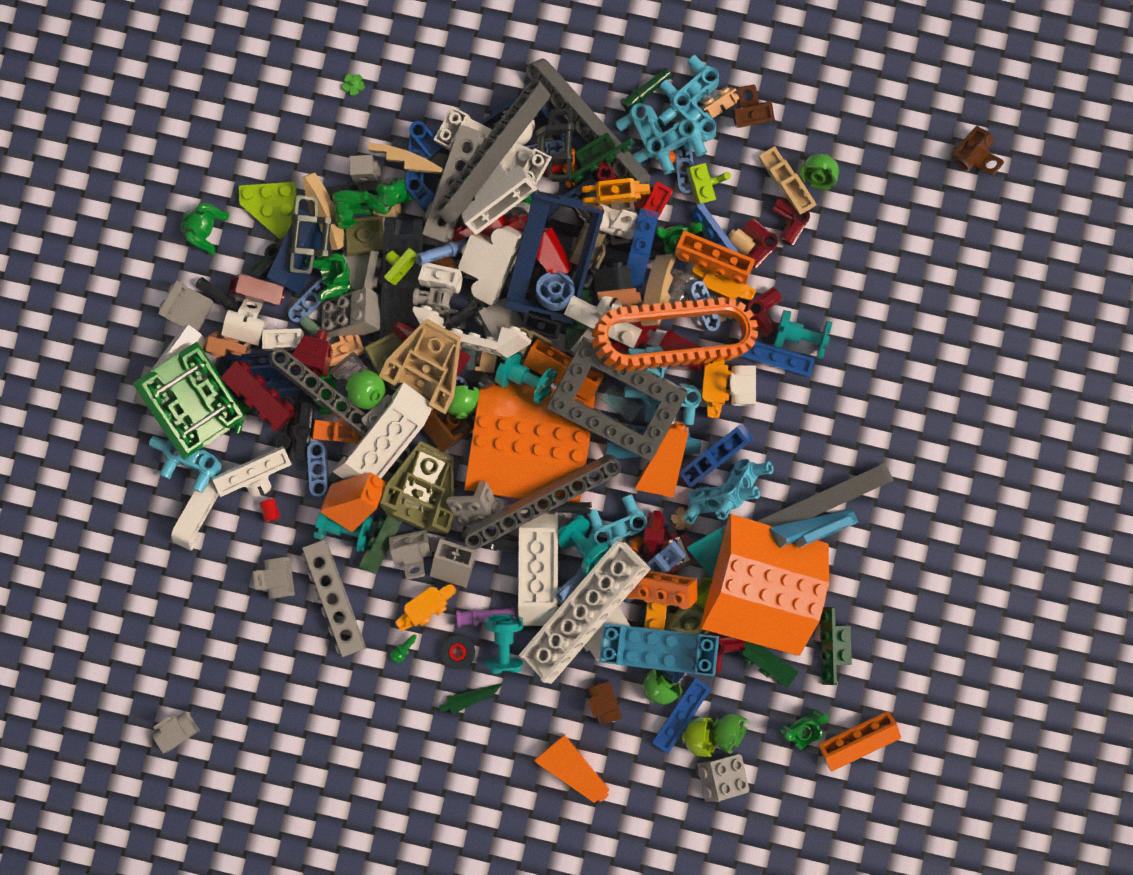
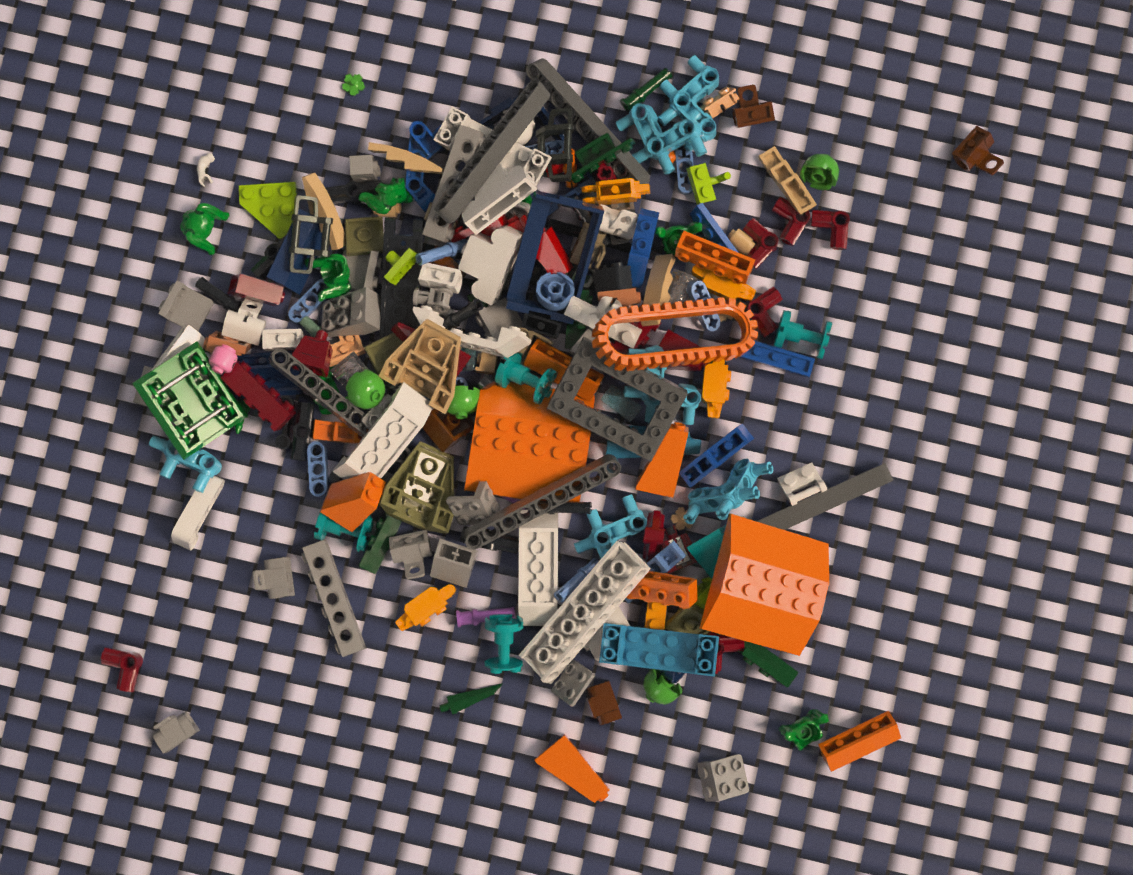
white plate [212,446,292,497] -> none
red piece [259,498,281,523] -> none
green hair [332,190,373,229] -> none
green bar [390,634,417,663] -> none
black bush [441,635,476,670] -> none
teal piece [558,515,613,575] -> none
orange bar [629,536,644,555] -> none
red piece [633,181,674,218] -> none
blue plate [652,678,711,754] -> none
lime cylinder [682,717,715,757] -> none
bright green cylinder [712,713,749,754] -> none
white piece [729,366,756,406] -> none
dark azure wedge [770,509,859,548] -> none
dark green bracket [820,607,852,685] -> none
none -> dark red piece [101,647,143,692]
none -> white piece [197,153,215,188]
none -> bright pink head [209,344,238,375]
none -> light grey bracket [551,659,594,707]
none -> white plate [777,463,827,506]
none -> dark red piece [811,210,850,250]

